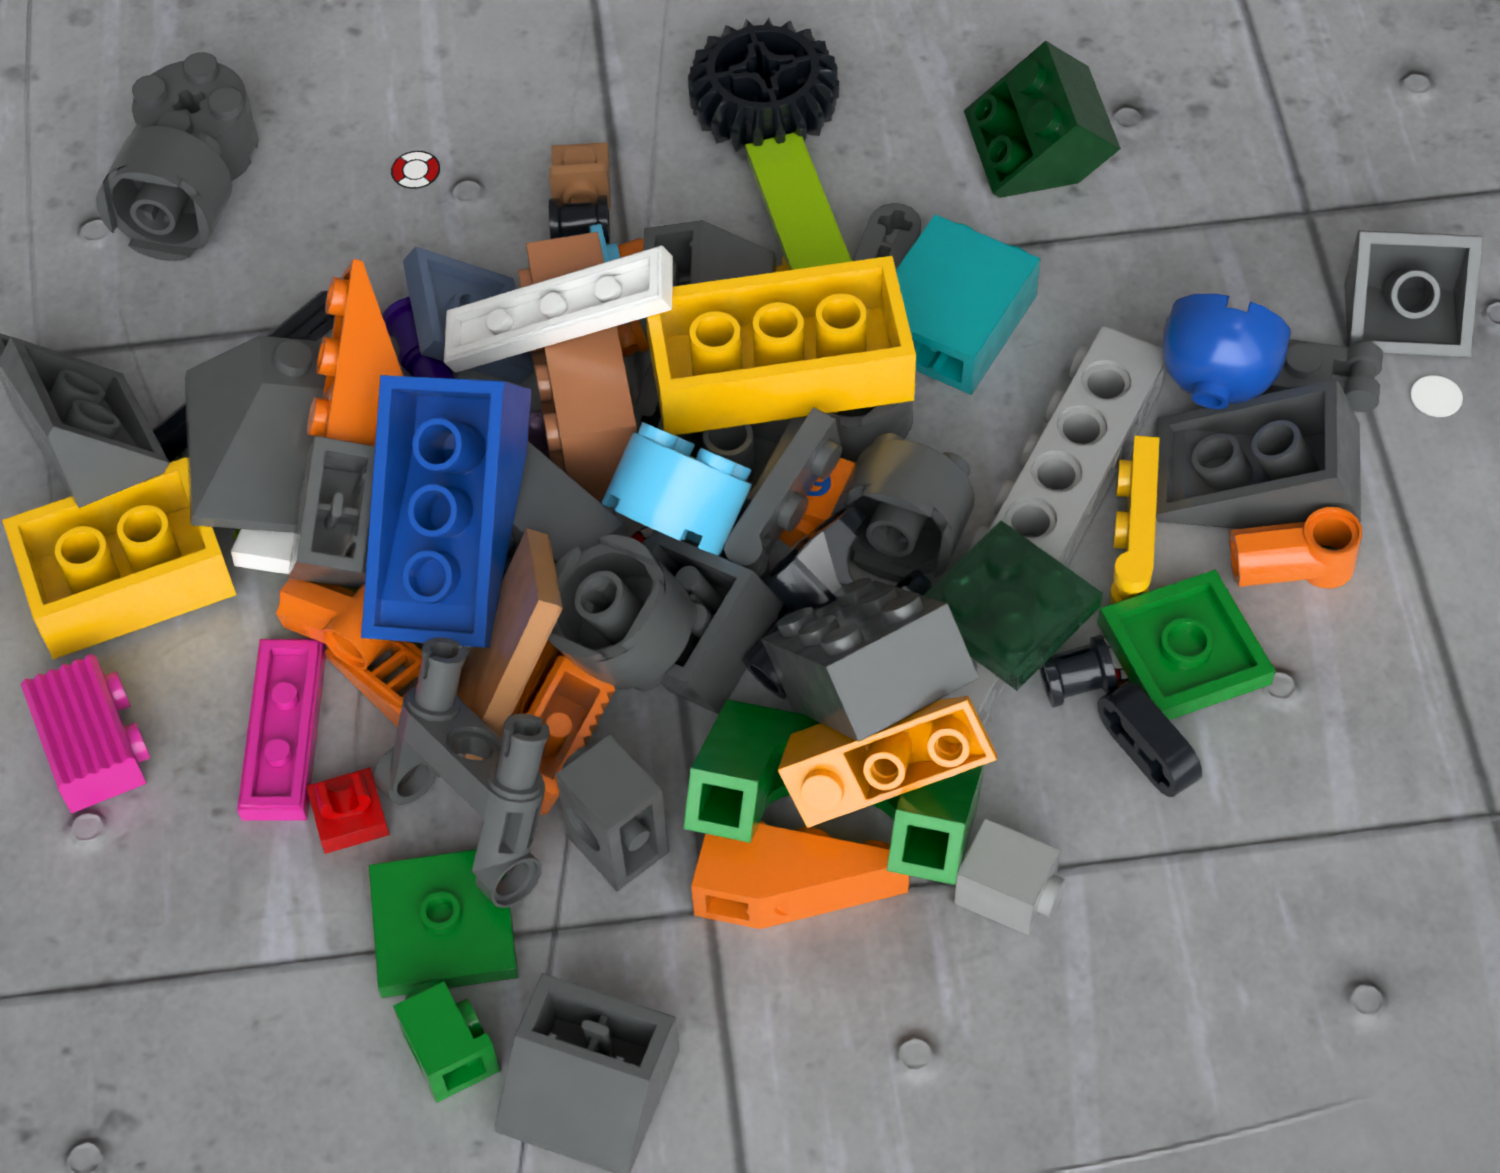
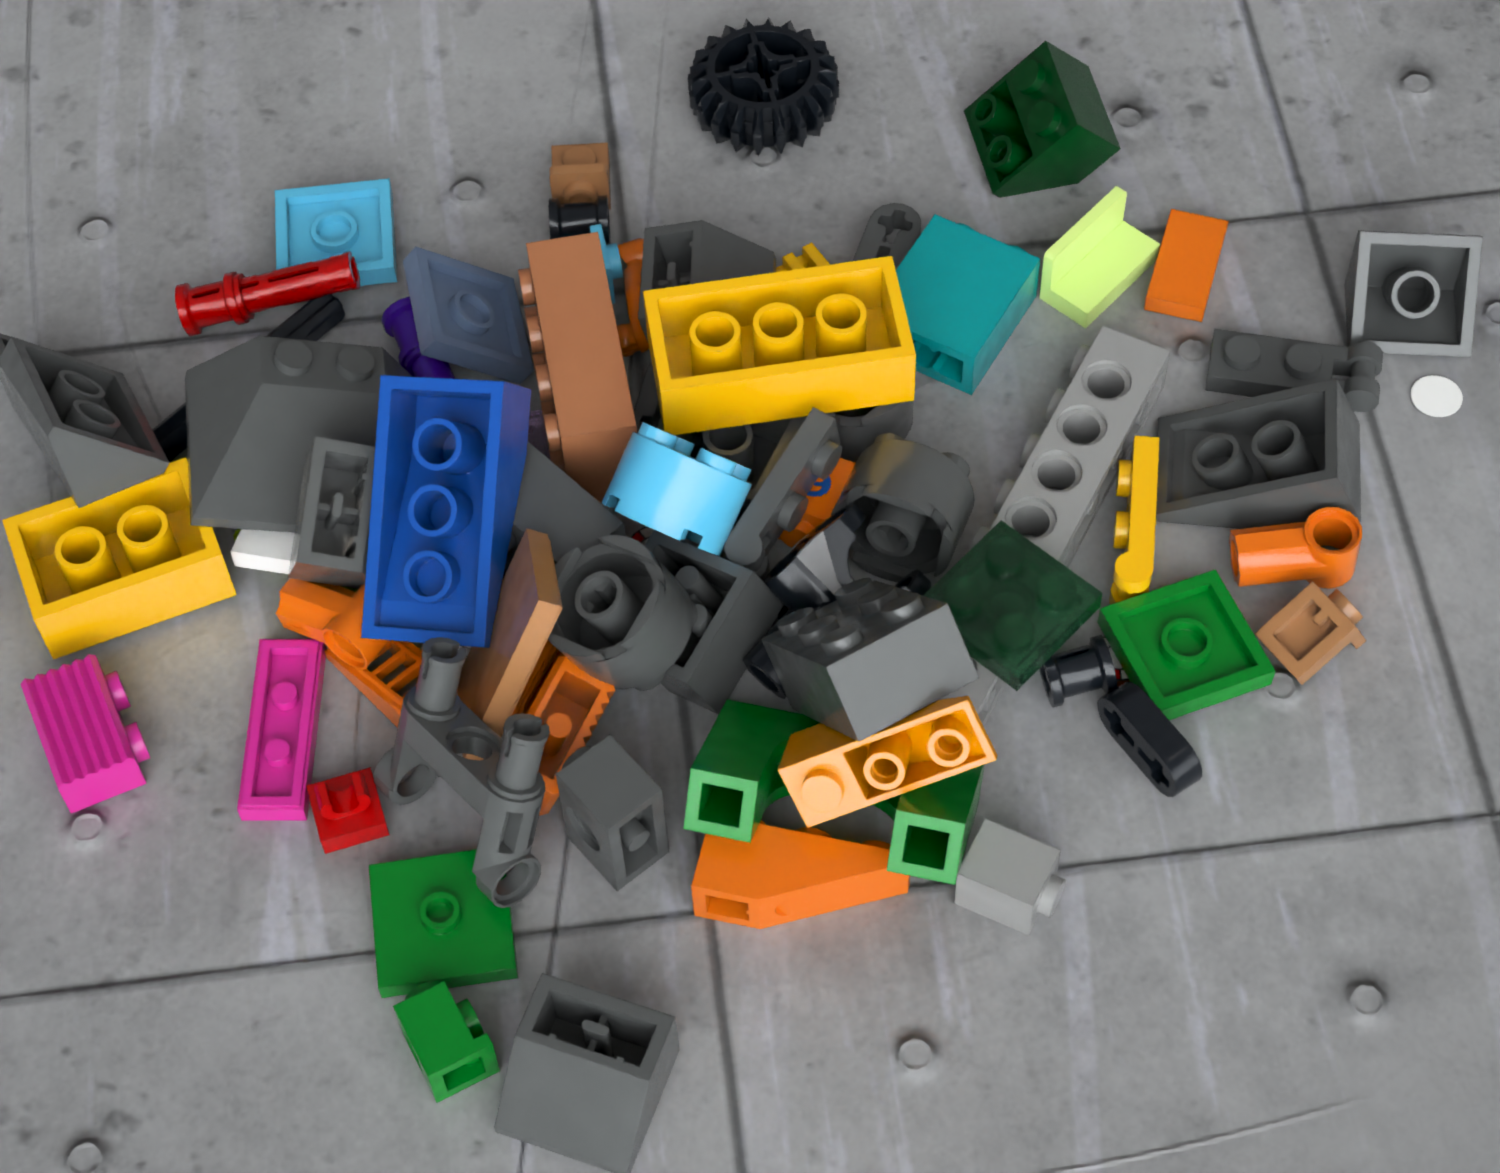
dark grey brick [96,124,232,261] -> none
dark grey brick [132,52,259,181] -> none
orange slope [307,259,403,446] -> none
sticker [391,151,440,189] -> none
white tile [444,245,673,373] -> none
lime tile [745,133,852,270] -> none
blue cylinder [1162,293,1291,409] -> none
none -> red pin [175,252,361,336]
none -> medium azure plate [275,178,397,286]
none -> yellowish green panel [1039,186,1160,329]
none -> orange tile [1144,209,1229,322]
none -> medium nougat bracket [1254,581,1366,685]

